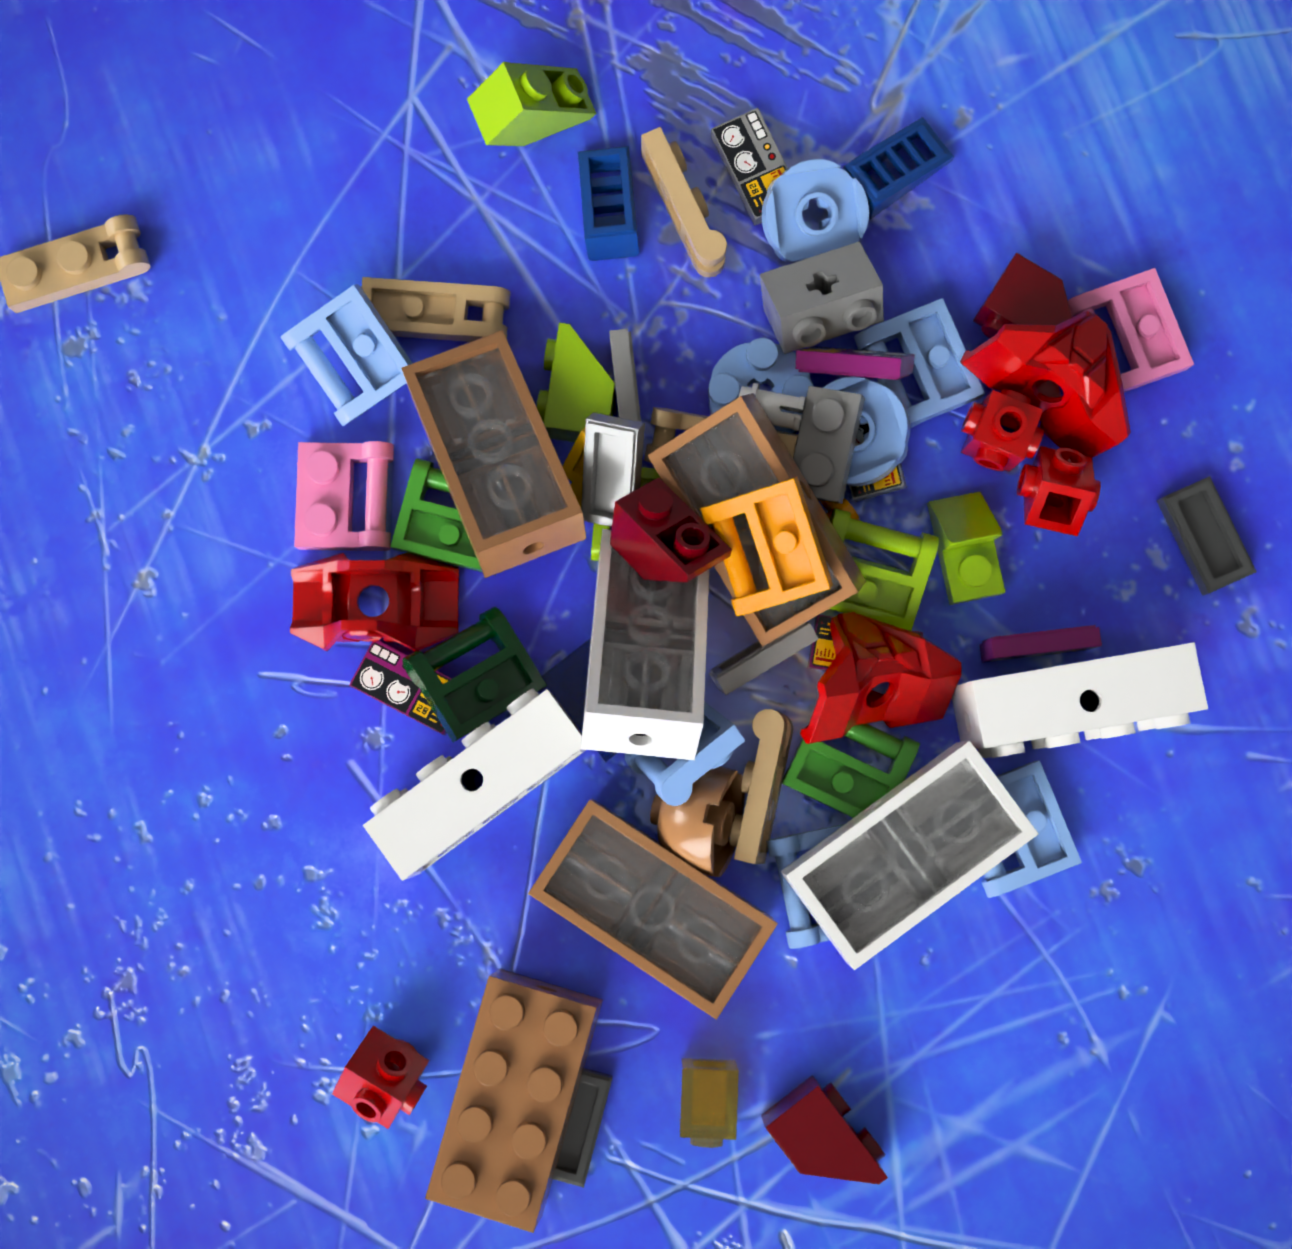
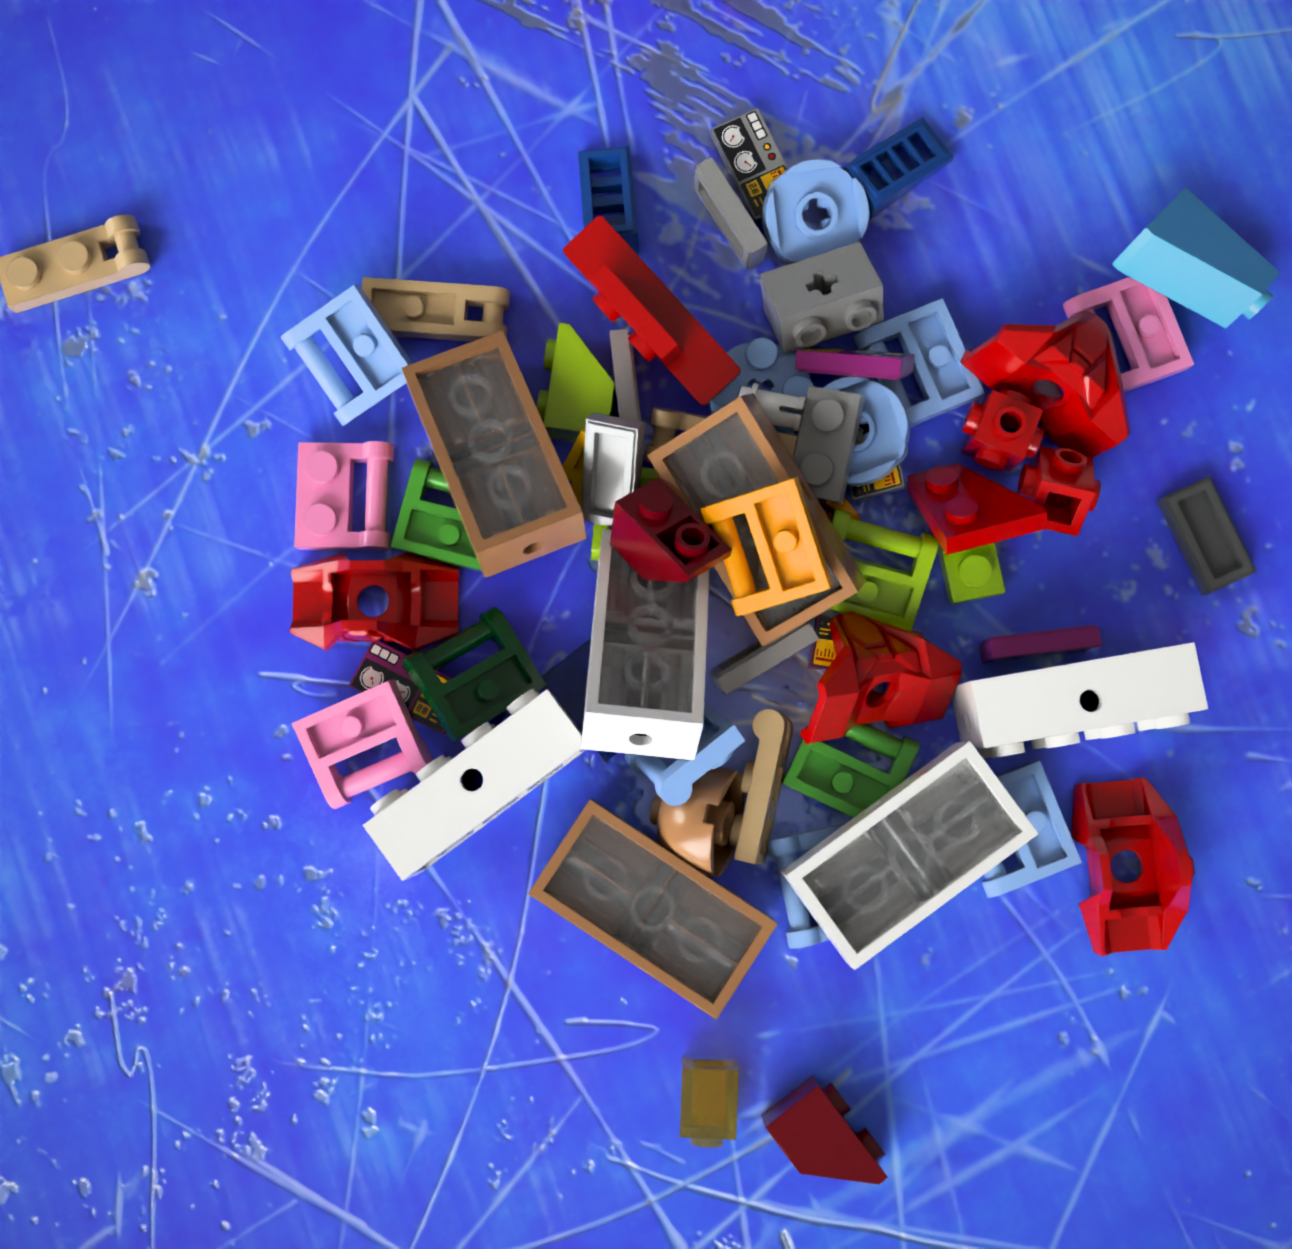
red brick [332,1026,430,1129] -> none
medium nougat brick [425,969,603,1233] -> none
lime slope [467,62,597,146] -> none
dark grey tile [553,1068,613,1188] -> none
tan plate [641,127,727,278] -> none
dark red slope [973,252,1072,339] -> none
none -> bright pink plate [291,678,433,809]
none -> red bracket [563,216,741,406]
none -> light grey tile [694,156,768,270]
none -> red wing [907,463,1047,555]
none -> red piece [1071,777,1195,956]
none -> medium azure slope [1112,187,1280,328]

